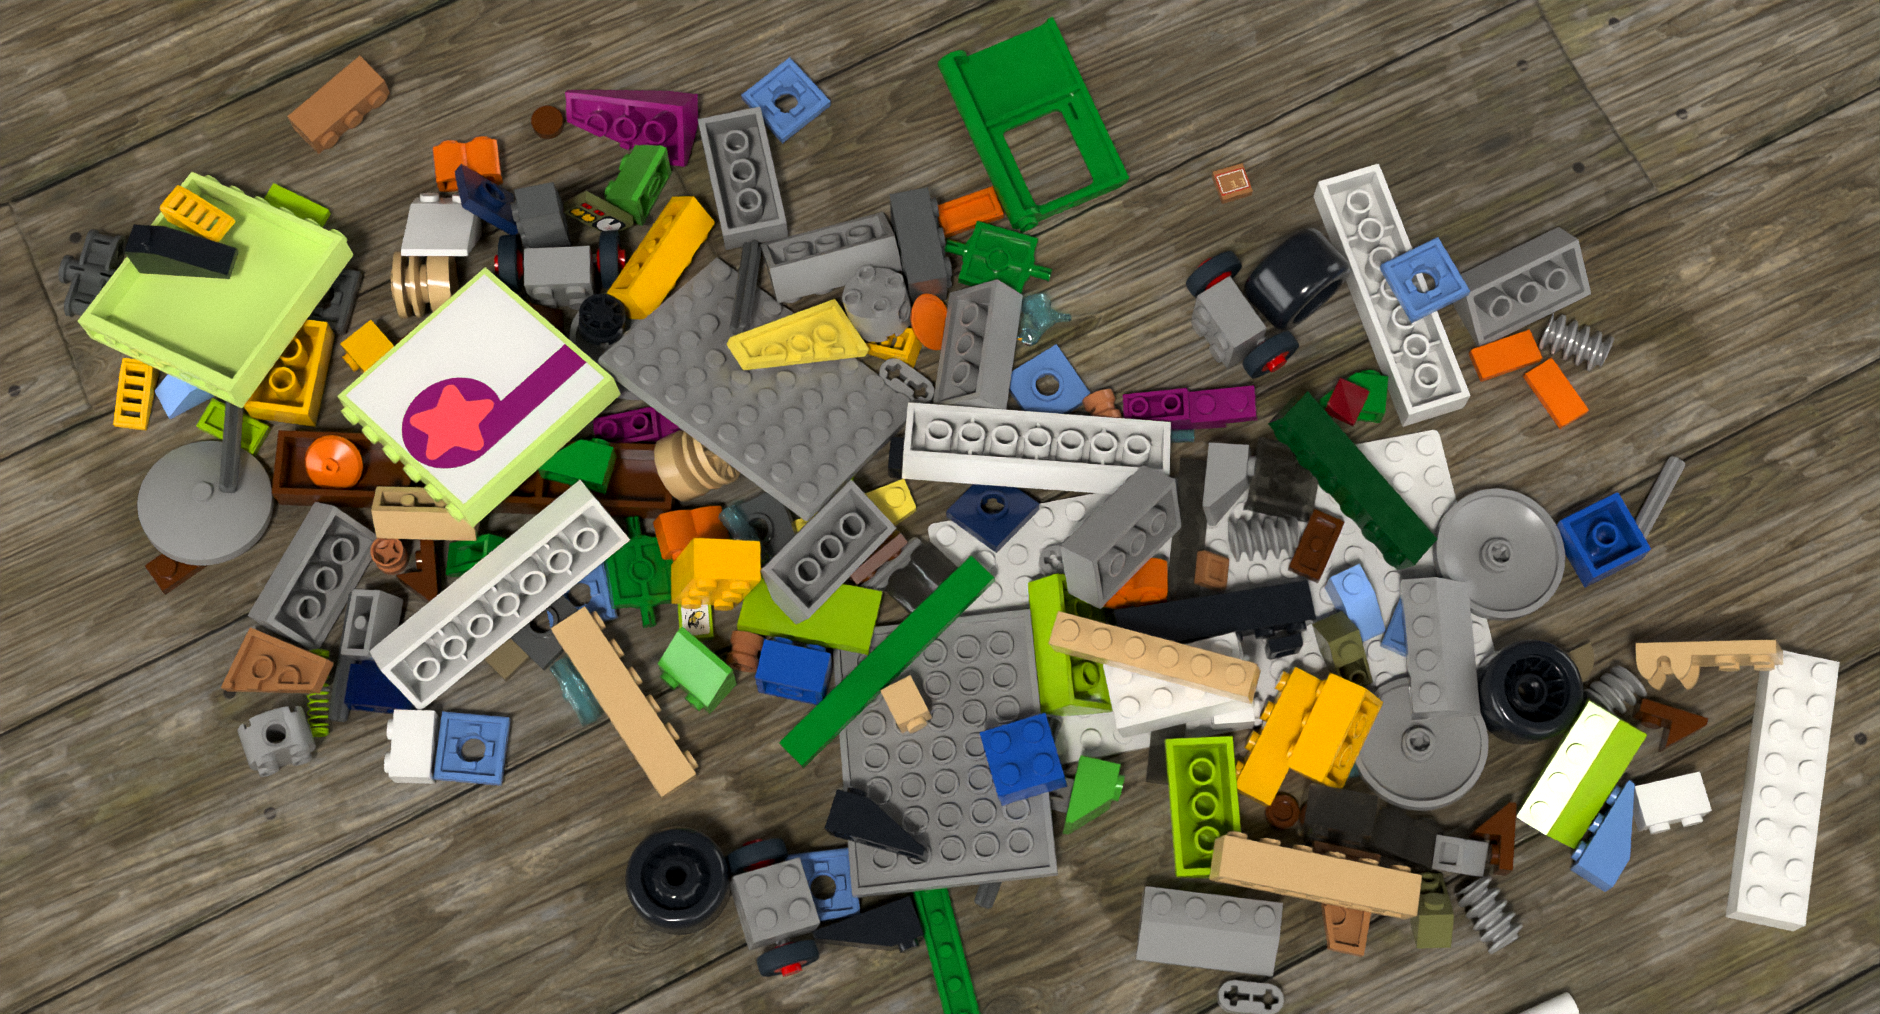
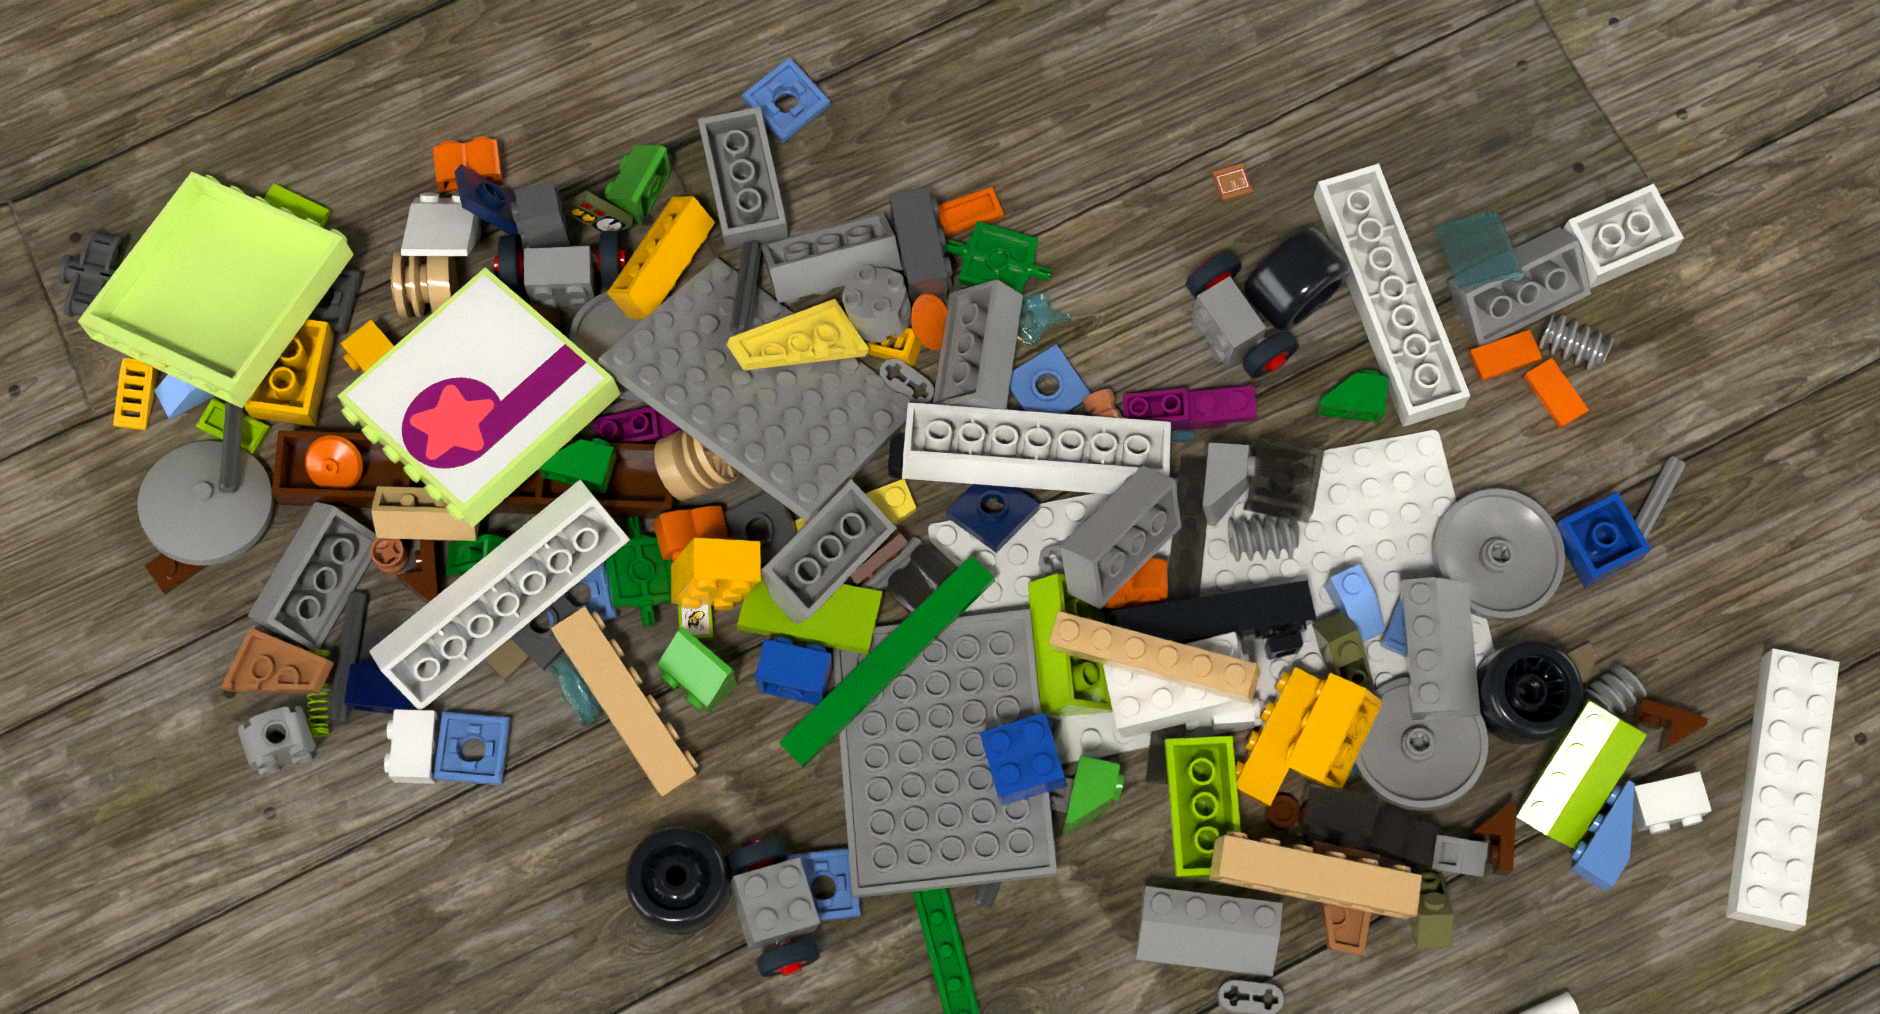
black slope [124,224,239,279] -> none
yellow slope [160,185,236,243] -> none
medium nougat brick [287,56,390,154] -> none
light grey brick [341,589,403,664] -> none
reddish brown tile [531,106,564,139] -> none
magenta wedge [565,90,698,167] -> none
black wheel [578,294,626,346] -> none
clear light blue pin [718,505,773,568] -> none
nougat wheel [725,631,764,673] -> none
black slope [812,896,924,953] -> none
black slope [825,787,929,862] -> none
tan brick [880,675,932,734] -> none
green piece [937,17,1129,232] -> none
medium nougat tile [1194,550,1229,592] -> none
dark green brick [1268,391,1437,571] -> none
reddish brown plate [1288,509,1345,583] -> none
dark red slope [1325,377,1370,427] -> none
medium blue piece [1380,237,1470,323] -> none
light grey piece [1455,875,1523,955] -> none
tan hinge [1636,640,1784,691] -> none
none -> clear light blue piece [1434,211,1524,288]
none -> white brick [1563,184,1684,289]

